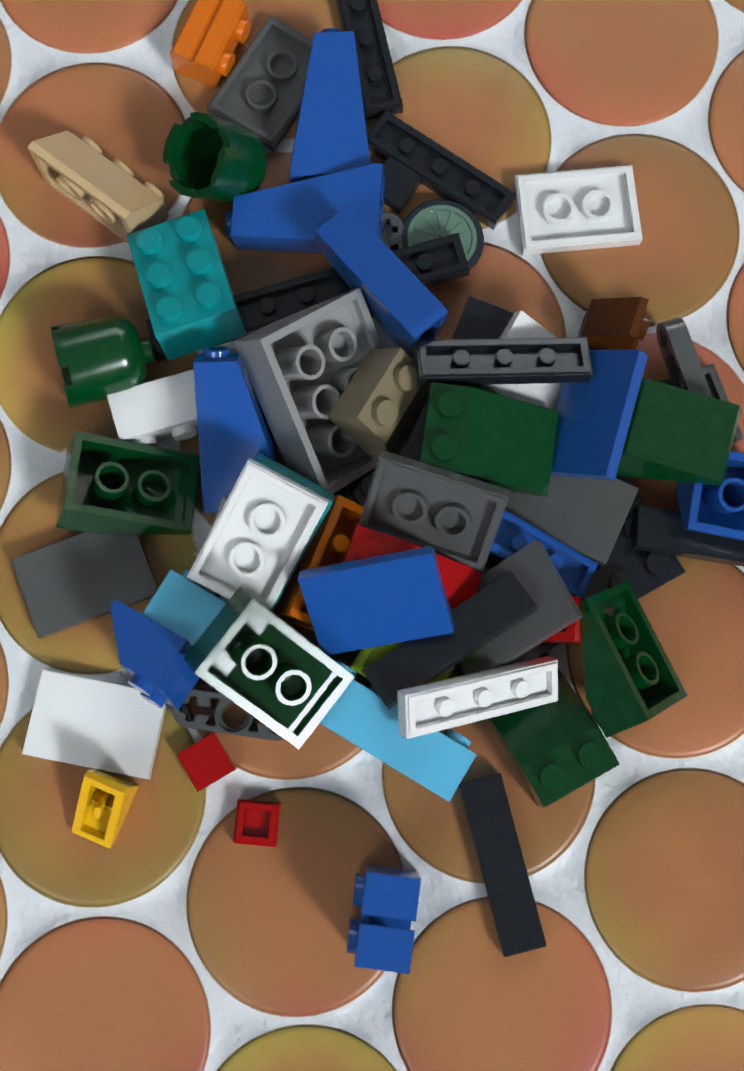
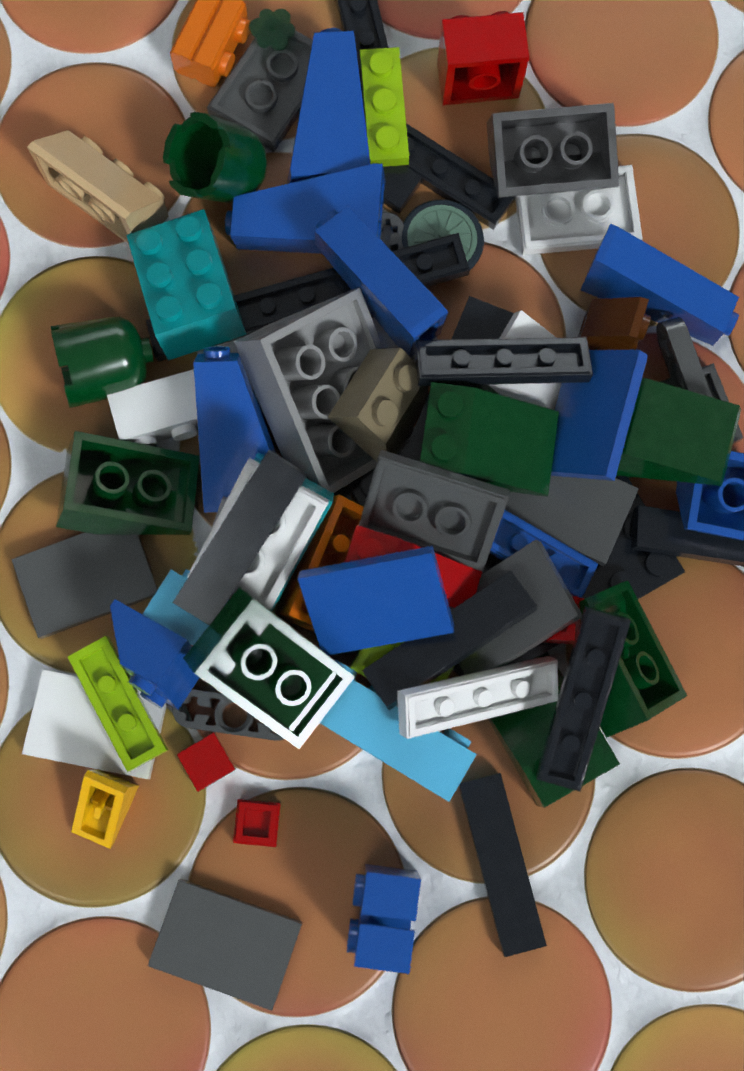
none -> lime plate [68,636,168,772]
none -> dark grey tile [148,878,302,1011]
none -> black tile [173,450,308,625]
none -> clear green plant [249,9,295,51]
none -> lime plate [360,47,409,167]
none -> red brick [437,11,529,106]
none -> flat silver slope [487,103,619,198]
none -> black tile [536,606,631,792]
none -> blue slope [580,224,739,346]

